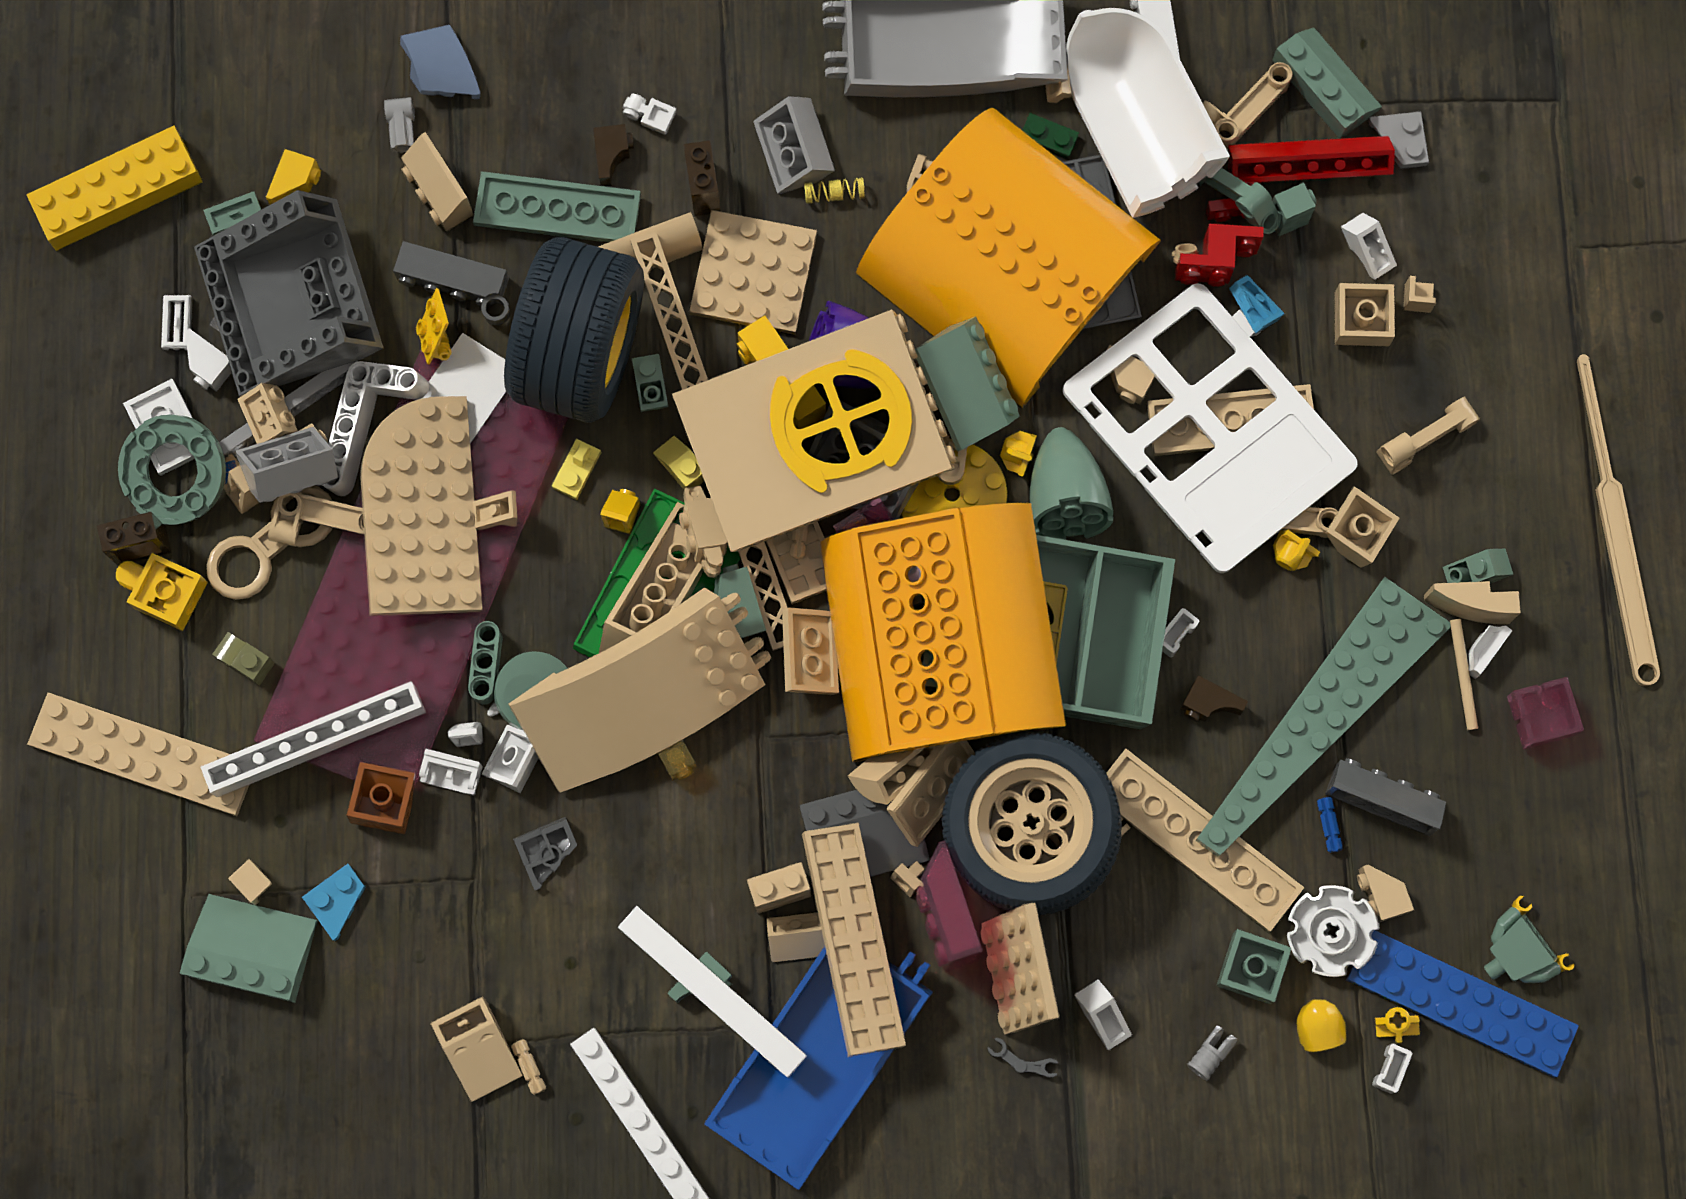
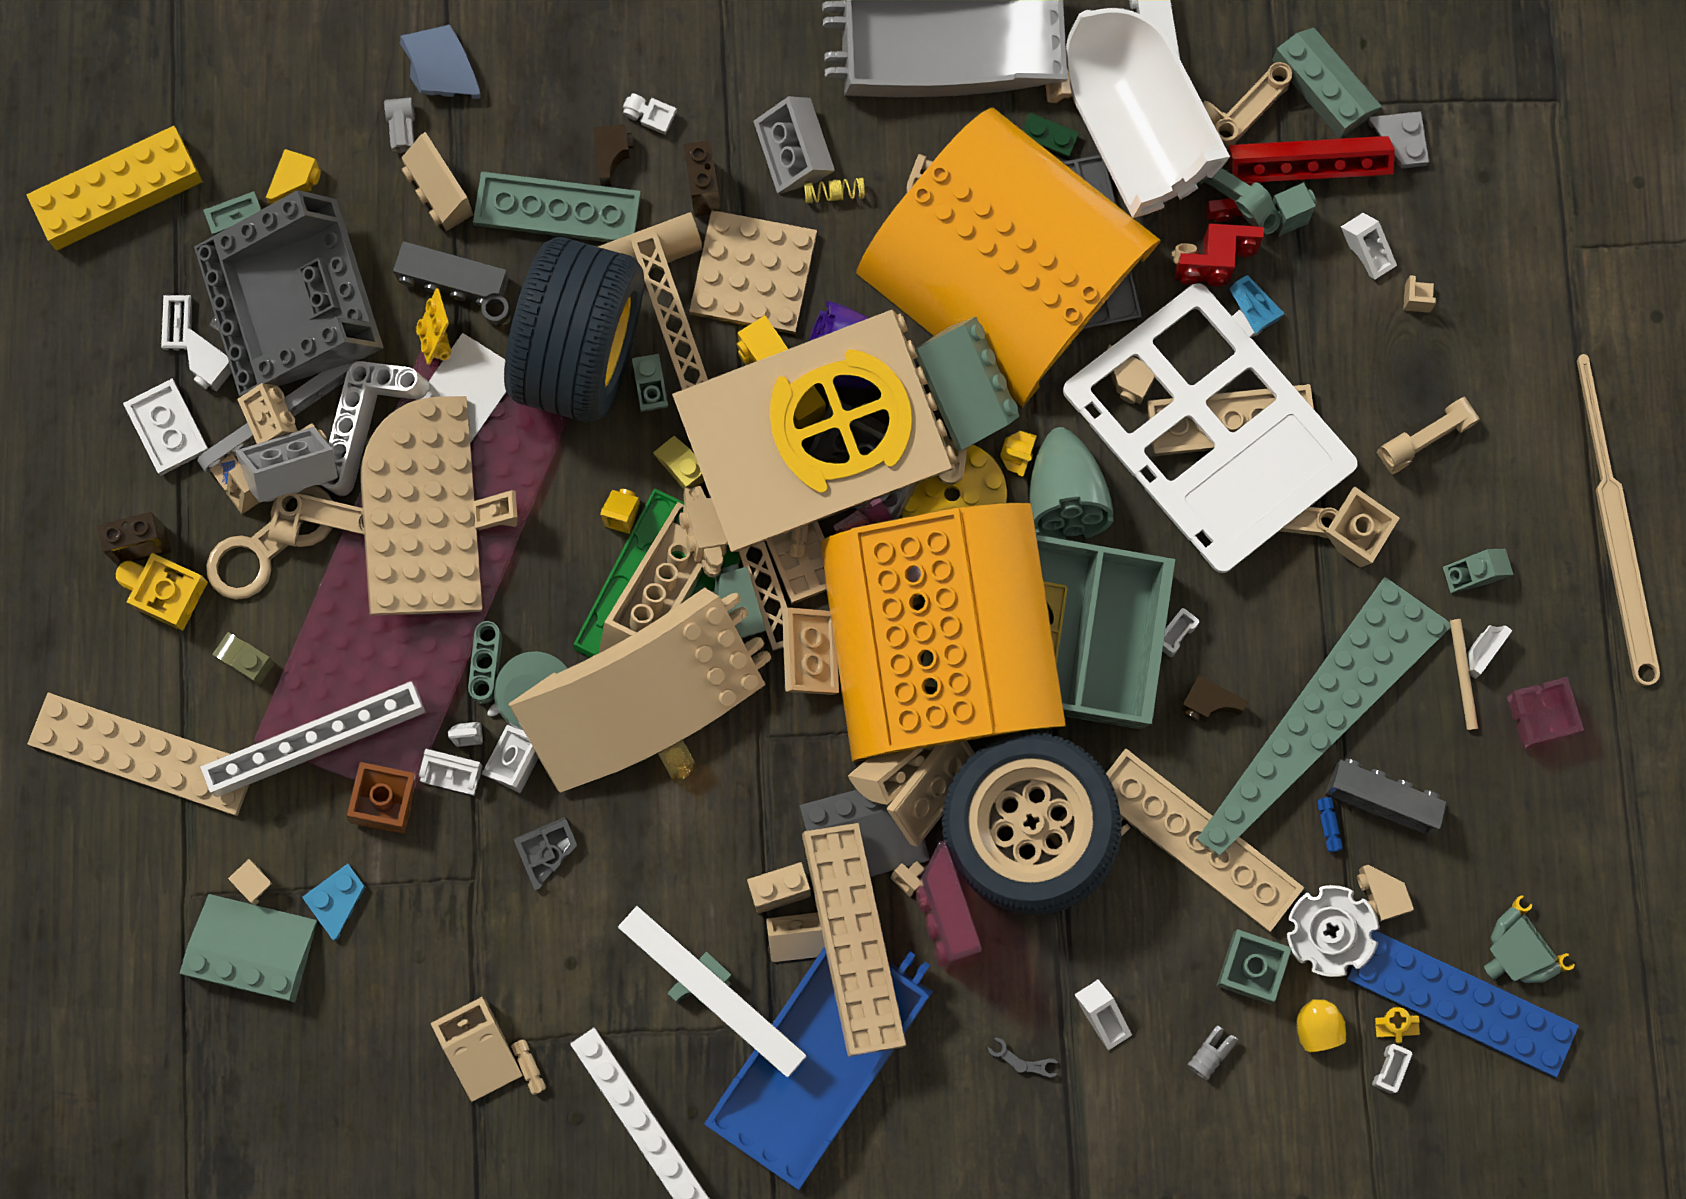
sand green plate [118,414,226,525] -> none
light yellow hinge [552,439,601,500] -> none
tan plate [981,903,1059,1035] -> none
yellow piece [1273,530,1320,571] -> none
tan brick [1335,283,1395,346] -> none
tan slope [1424,581,1520,624] -> none

